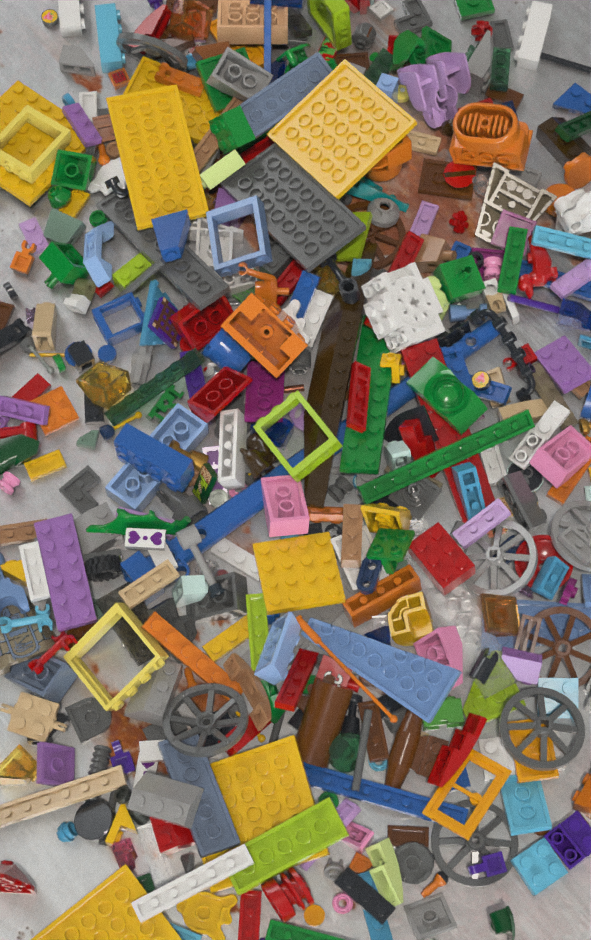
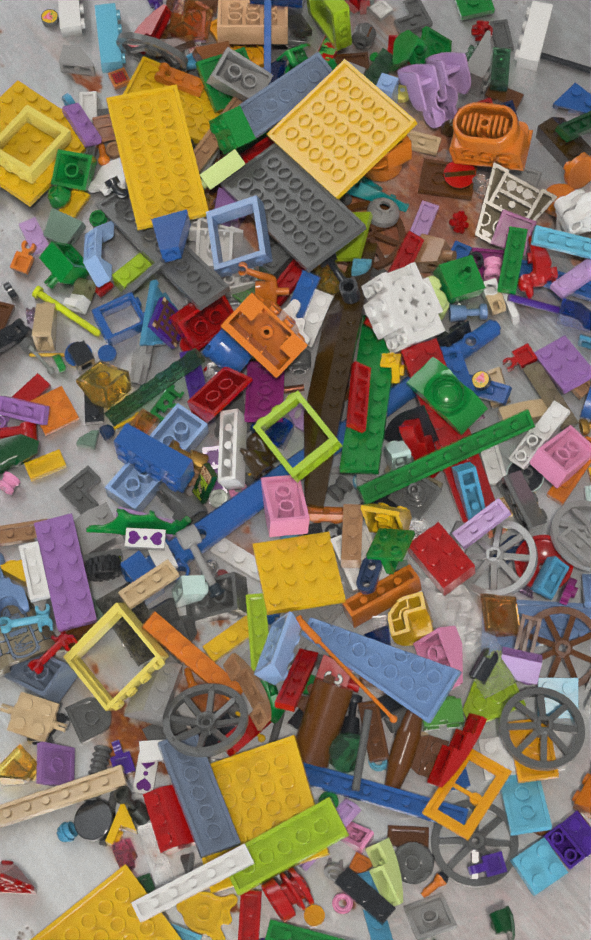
light grey slope [127,772,204,829] -> none
black bar [470,309,536,402] -> none
none -> neon yellow bar [32,286,101,337]
none -> clear orange slope [129,408,158,436]

